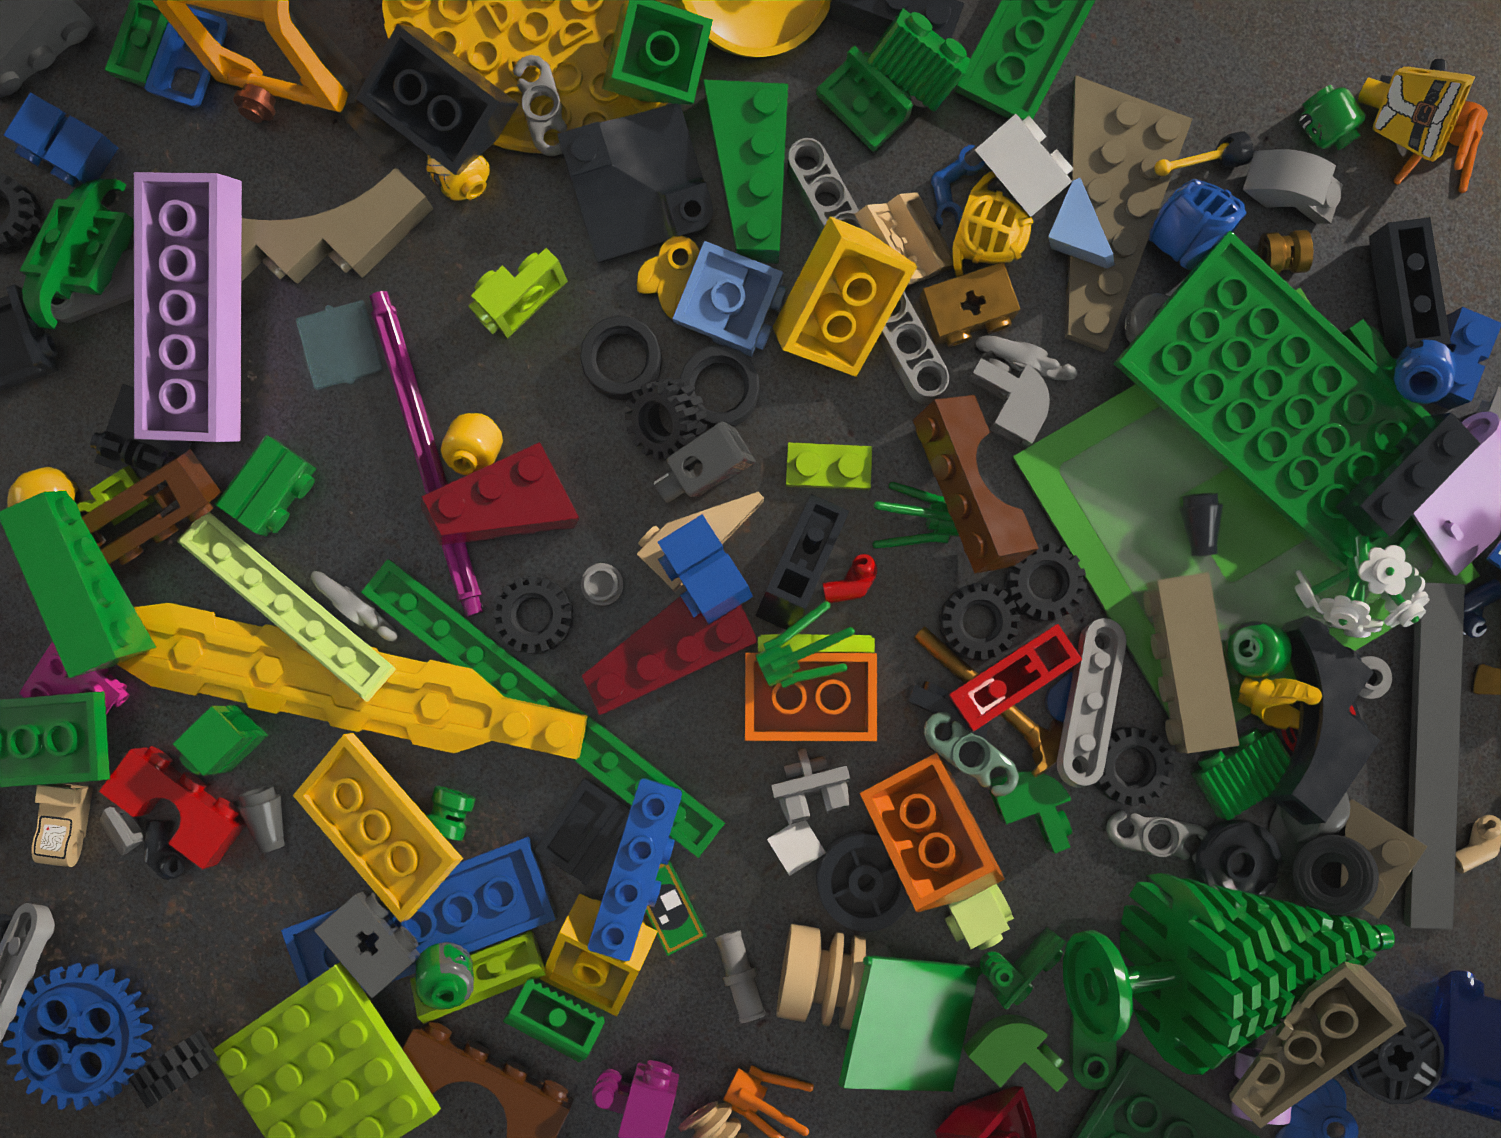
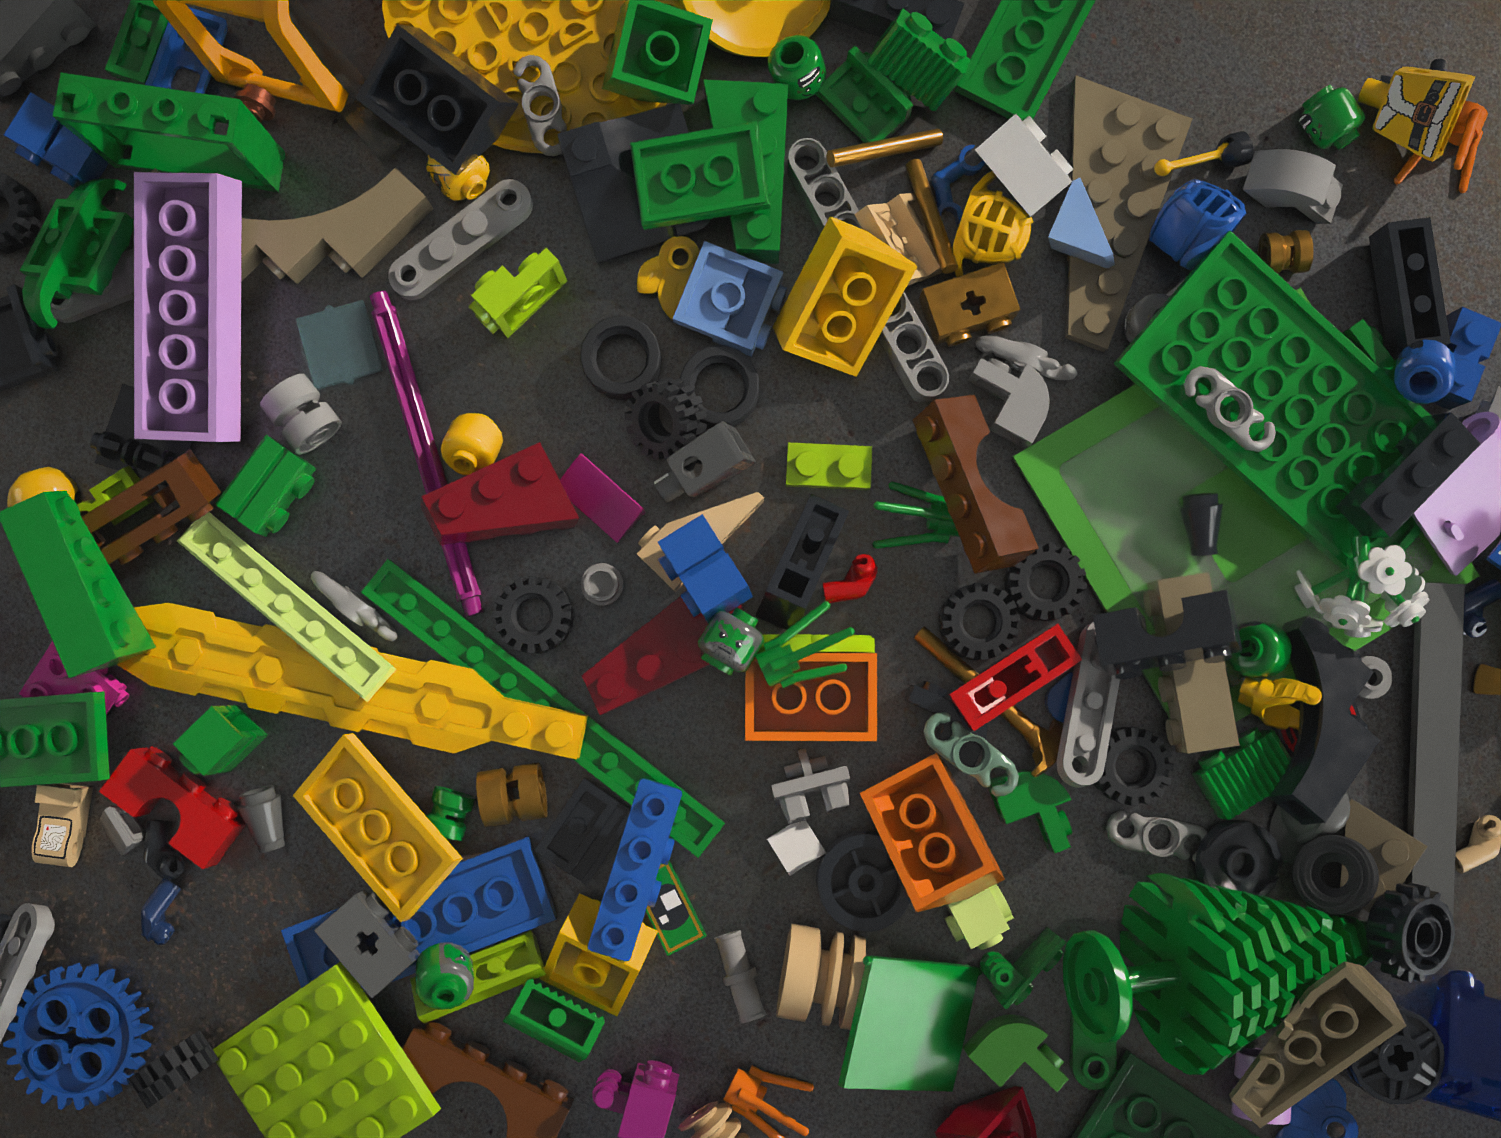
none -> green window [53,72,285,192]
none -> dark blue arm [141,878,181,945]
none -> light grey wheel [260,373,342,455]
none -> light grey plate [388,179,533,300]
none -> pearl gold wheel [476,762,548,827]
none -> dark pink slope [560,453,646,543]
none -> green tile [630,121,771,230]
none -> head [698,607,764,676]
none -> green head [768,35,826,100]
none -> pearl gold bar [826,129,943,168]
none -> pearl gold bar [905,159,958,274]
none -> black arch [1093,589,1243,679]
none -> light grey piece [1184,366,1276,452]
none -> black gear [1366,882,1455,983]

